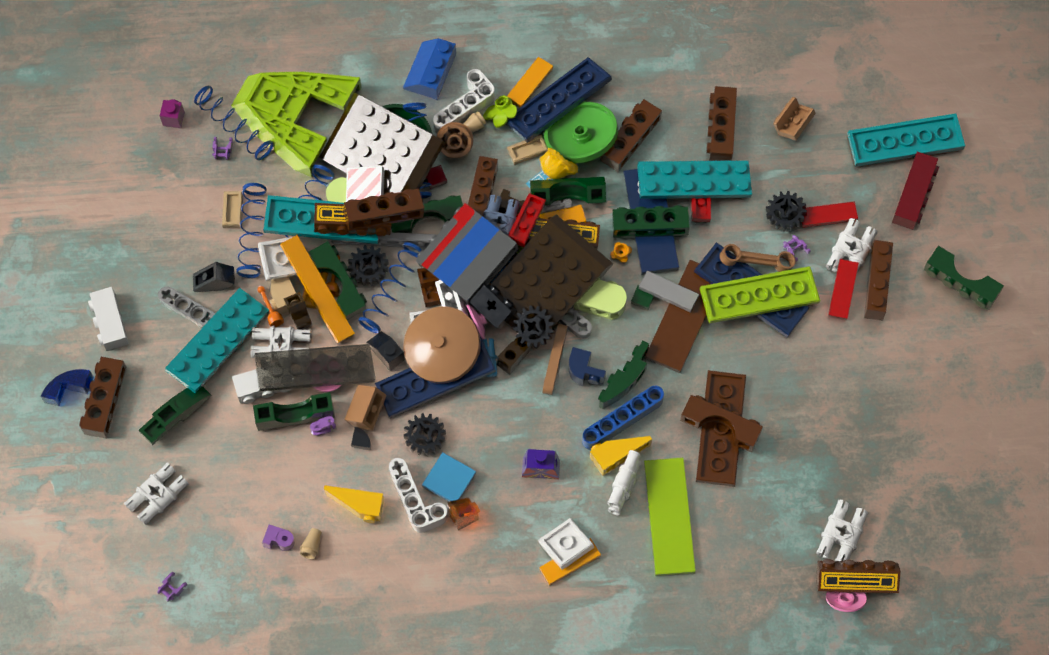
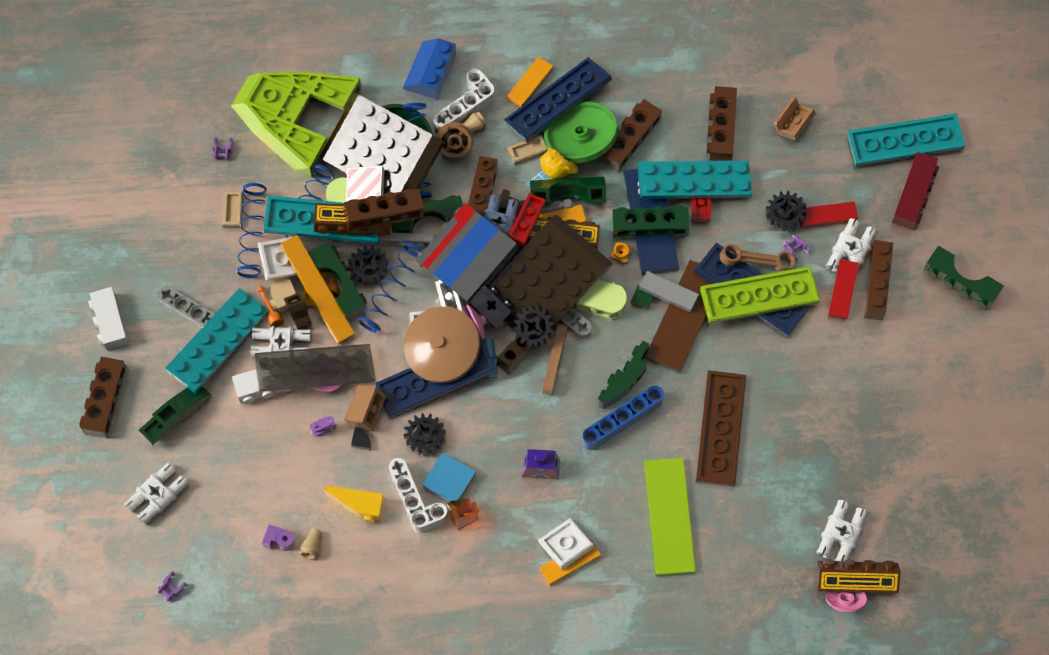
clear blue brick [41,369,94,406] -> none
magenta brick [159,99,185,129] -> none
black slope [193,262,235,292] -> none
blue piece [194,85,273,161] -> none
dark green arch [253,392,335,431] -> none
black slope [366,331,405,371] -> none
reddish brown slope [417,268,441,307] -> none
dark red tile [426,165,447,189] -> none
lime plate [483,95,517,128] -> none
dark blue brick [569,347,606,386] -> none
yellow slope [590,436,652,476] -> none
white pin [607,450,641,516] -> none
reddish brown arch [680,395,763,453] -> none

